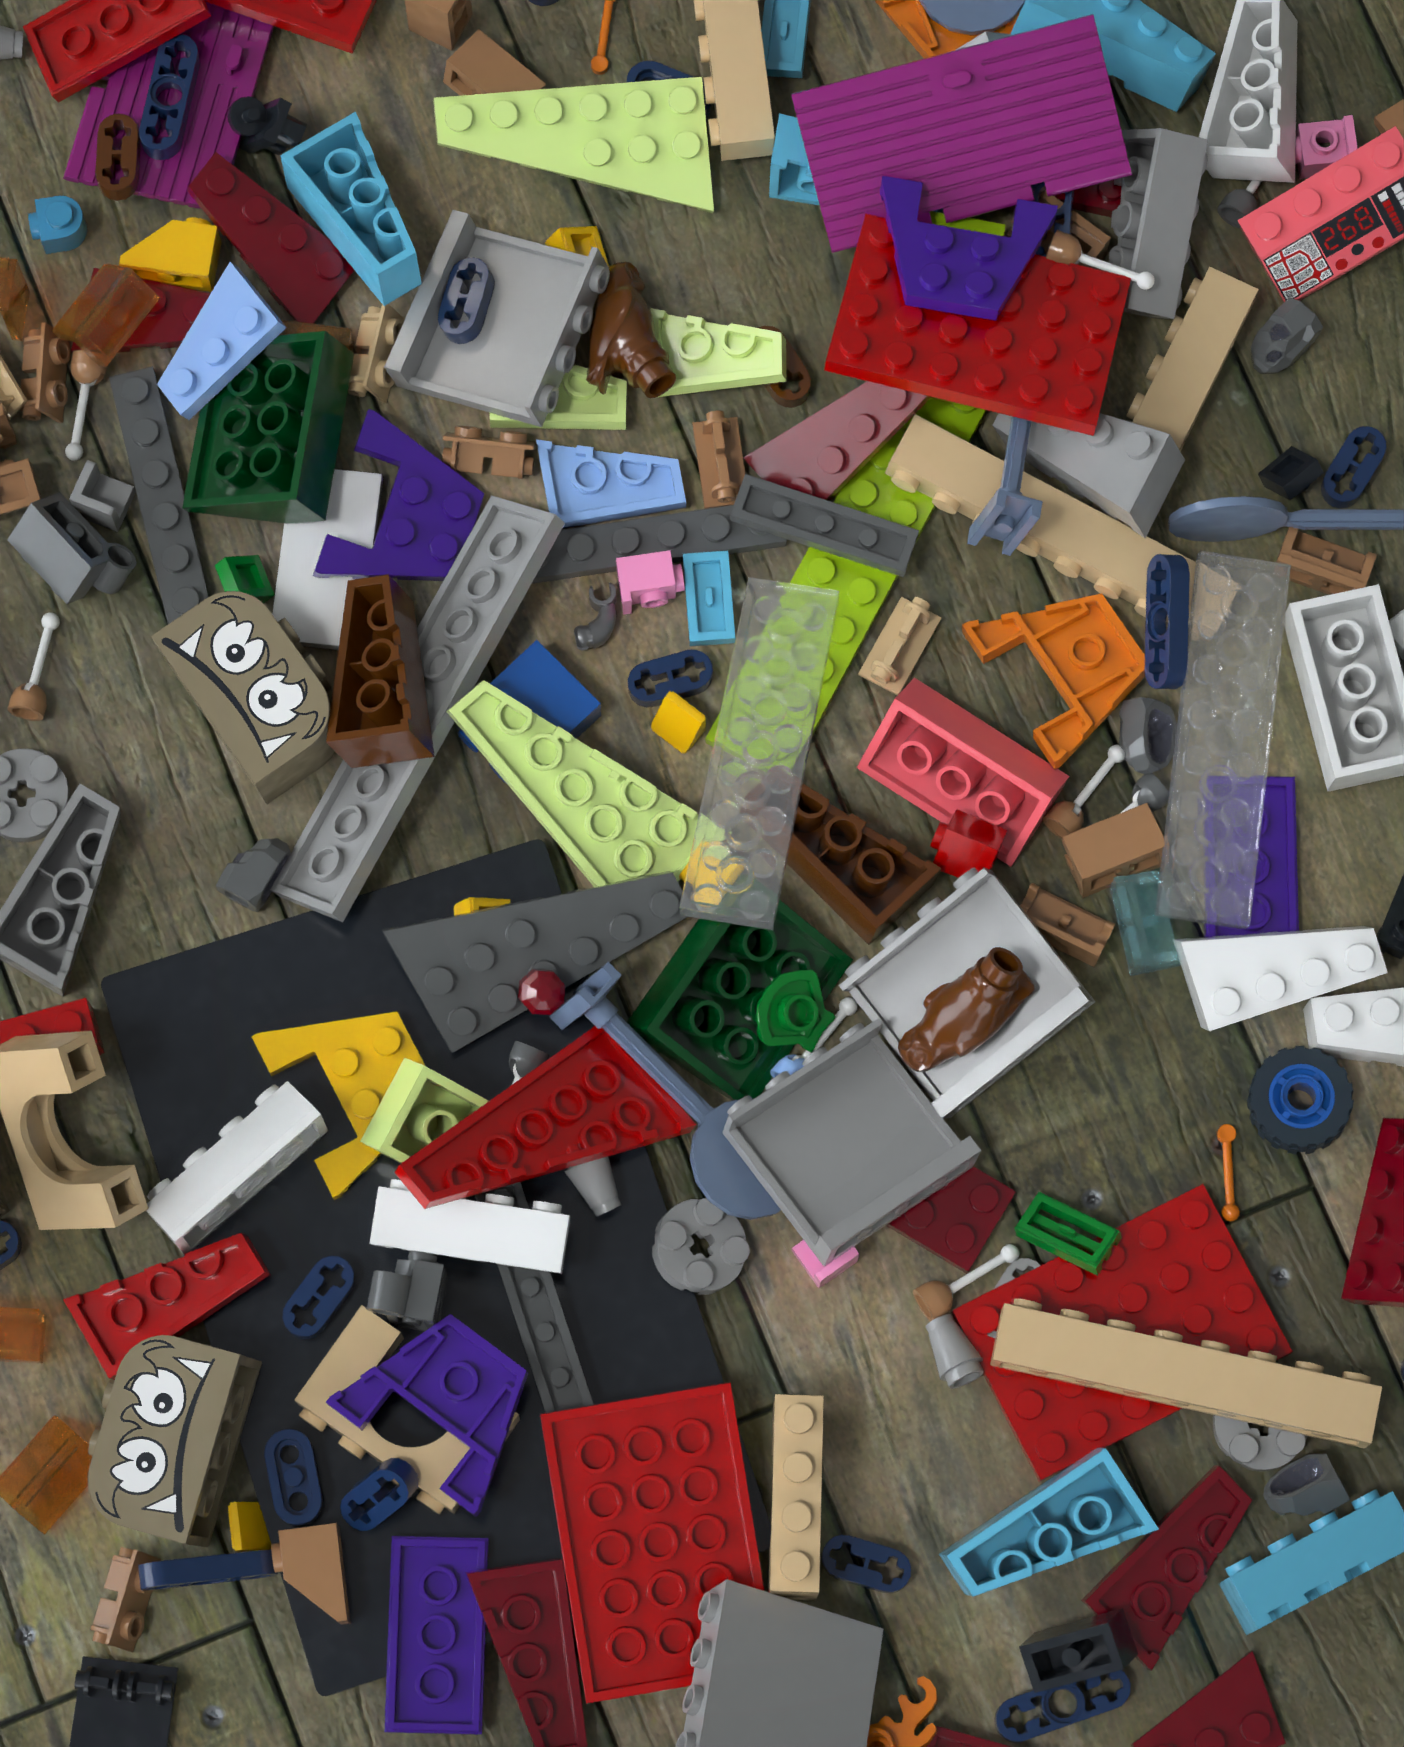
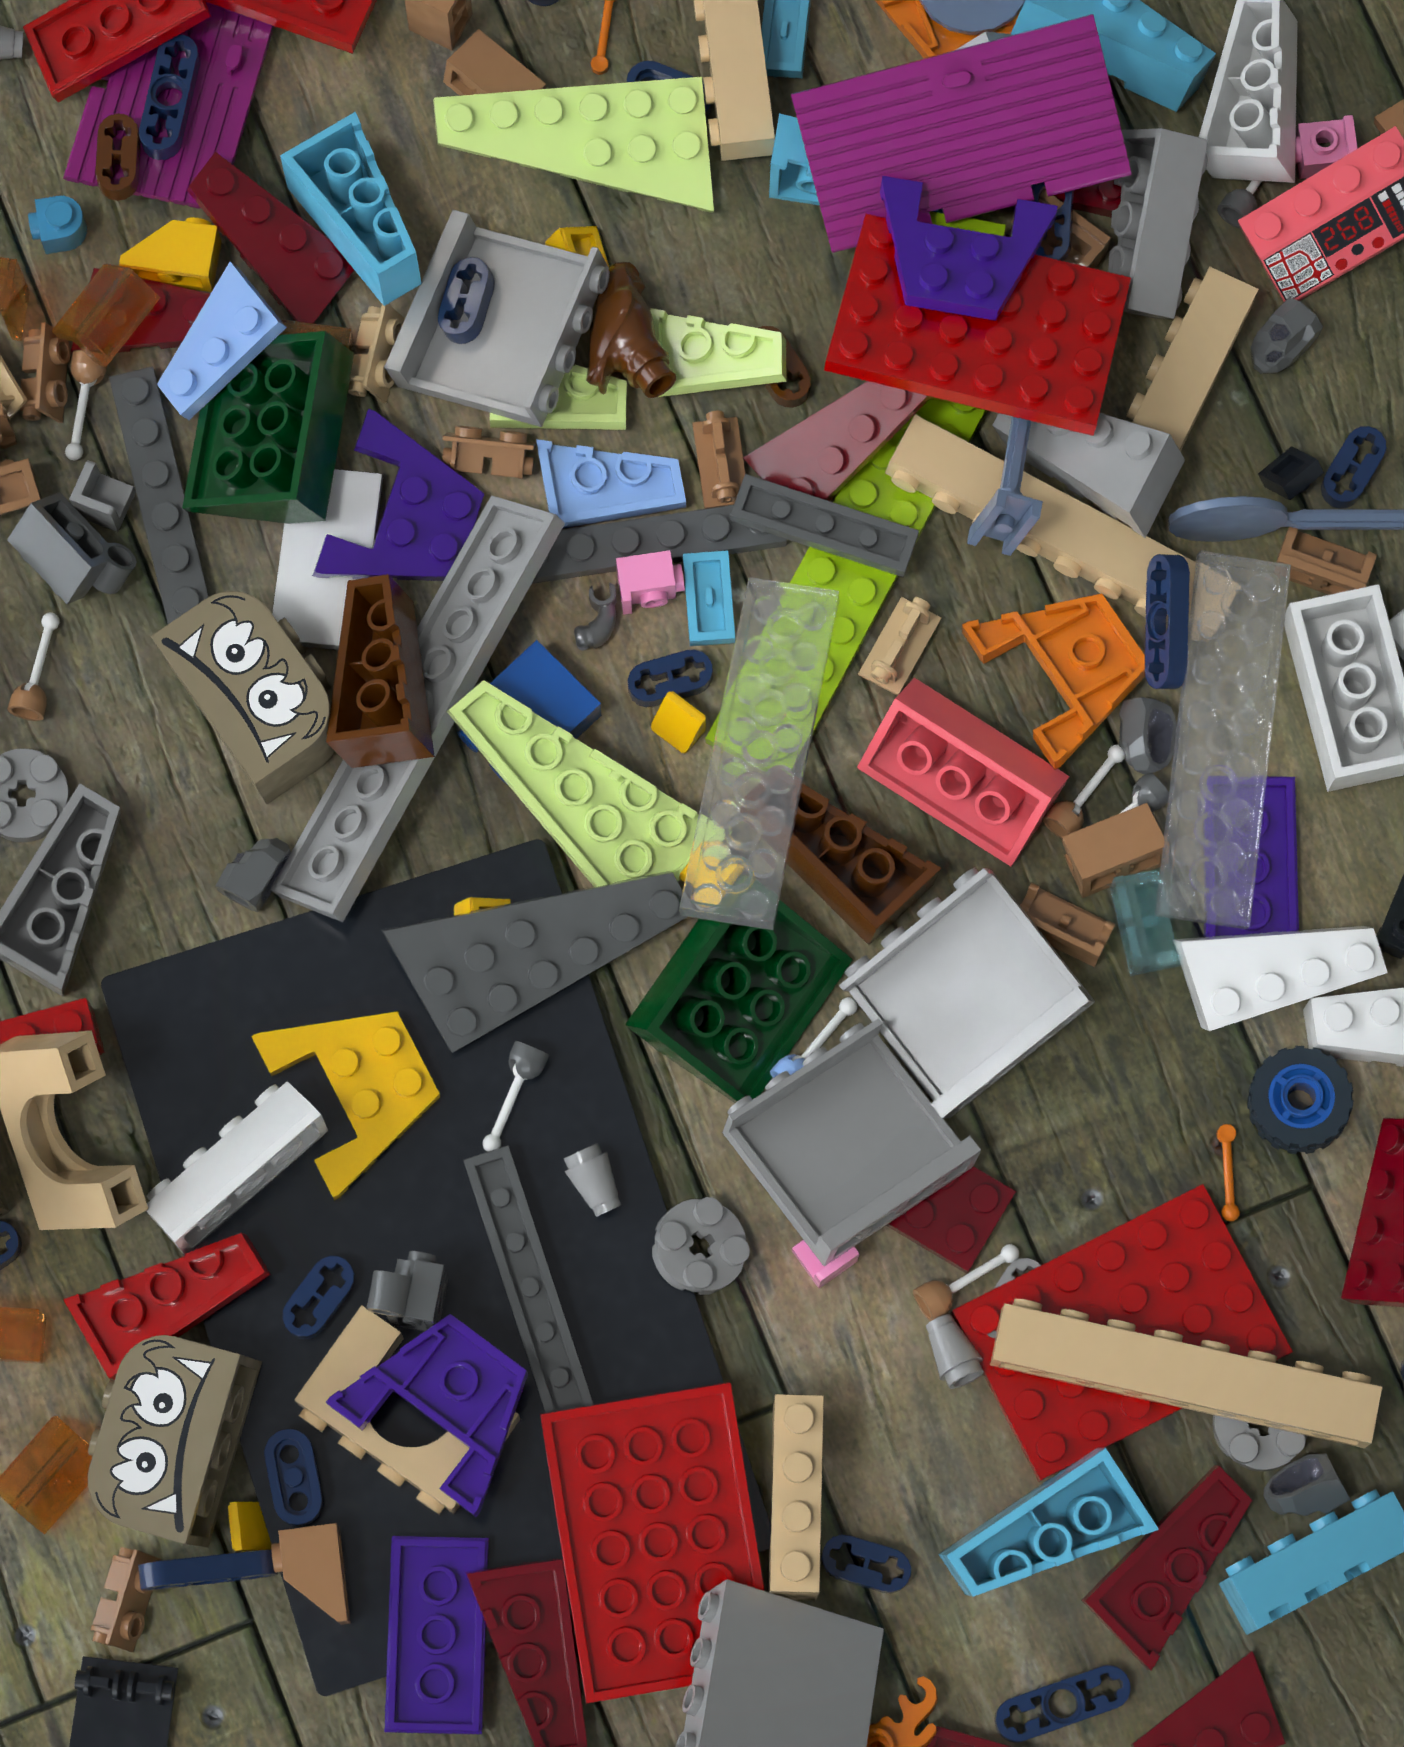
green plate [214,555,275,604] -> none
black hips [227,96,307,155] -> none
dark blue beam [340,1458,419,1531] -> none
yellowish green brick [360,1057,488,1163] -> none
white wedge [369,1179,571,1274] -> none
red wing [394,1026,696,1209] -> none
dark red tile [518,969,565,1015] -> none
sand blue piece [549,962,781,1220] -> none
green animal [756,970,836,1053] -> none
reddish brown animal [898,947,1035,1072] -> none
red brick [930,809,1008,878] -> none
green tile [1015,1192,1121,1276] -> none
black brick [1019,1608,1138,1693] -> none
hinge [1046,230,1155,290] -> none

